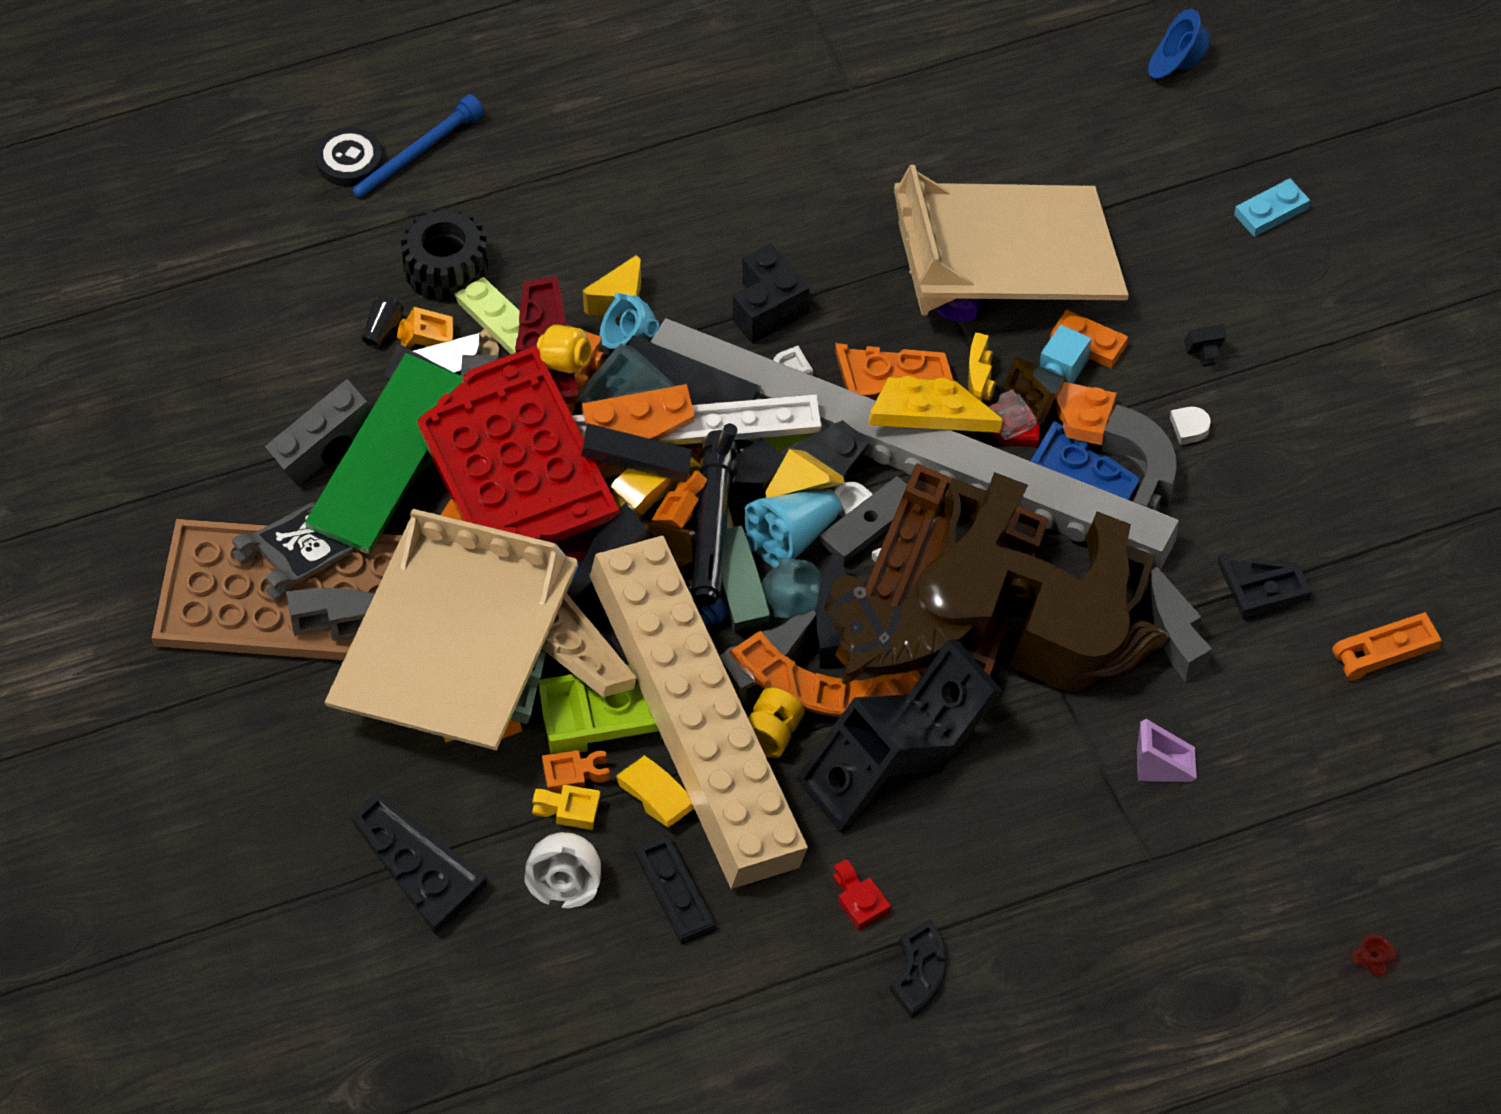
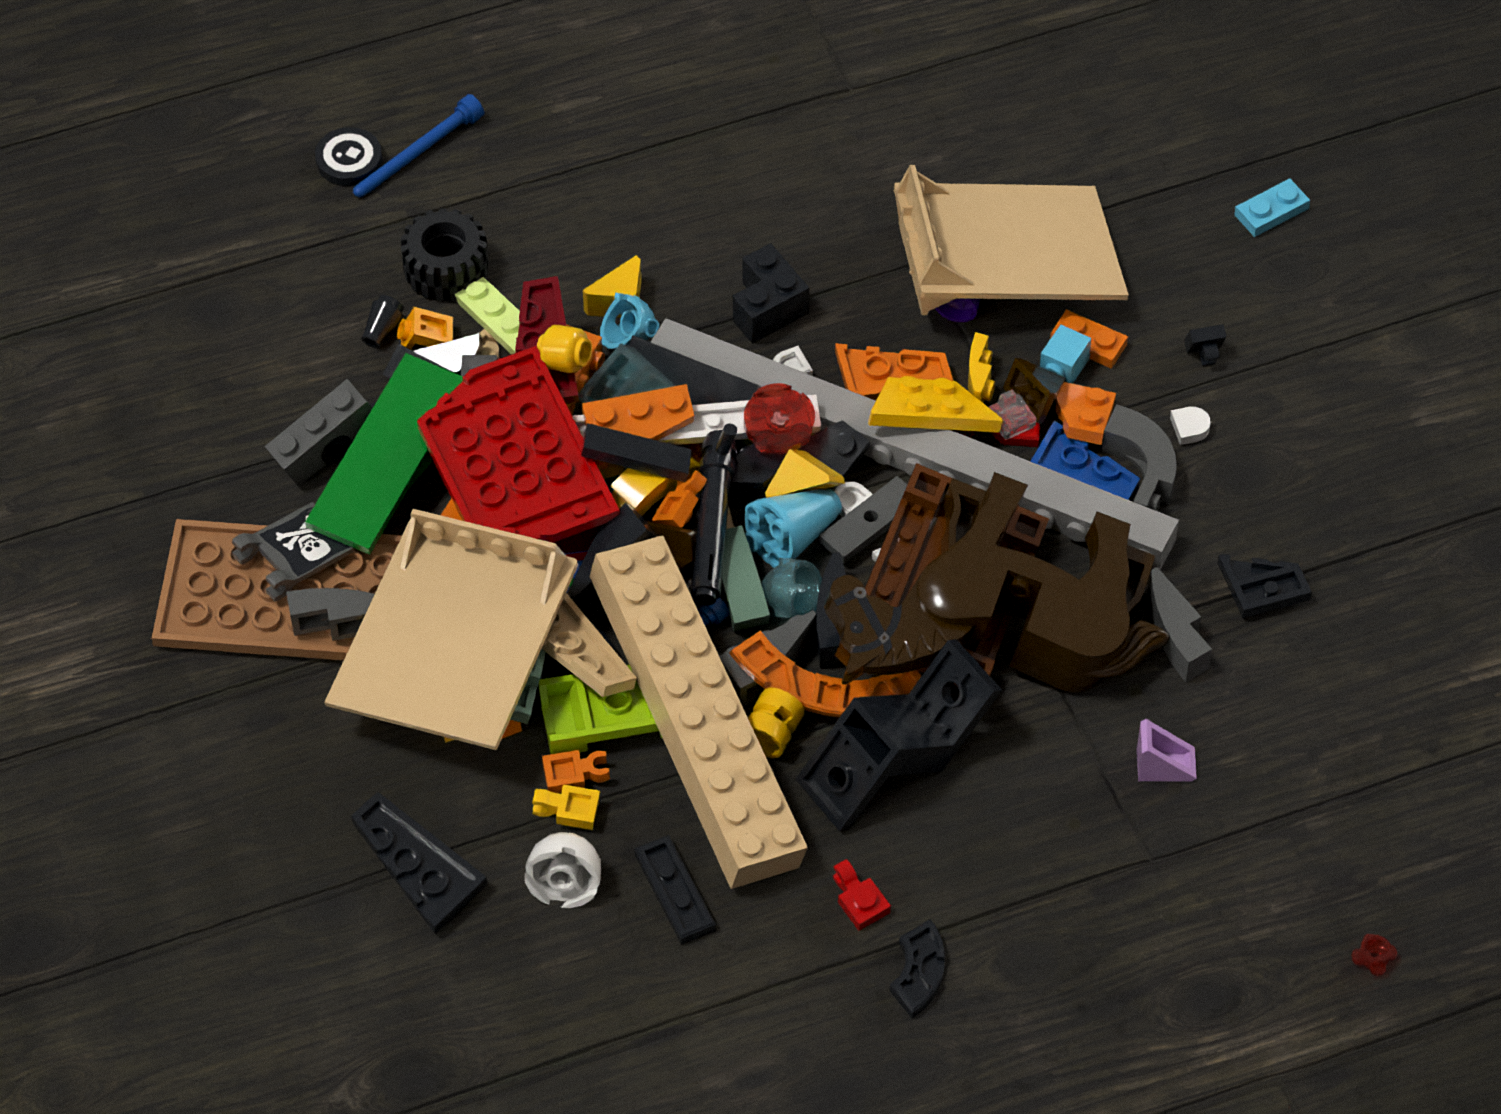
yellow slope [616,755,694,828] -> none
blue piece [1148,9,1210,79] -> none
orange plate [1332,612,1442,681] -> none
none -> clear red plate [743,383,815,454]

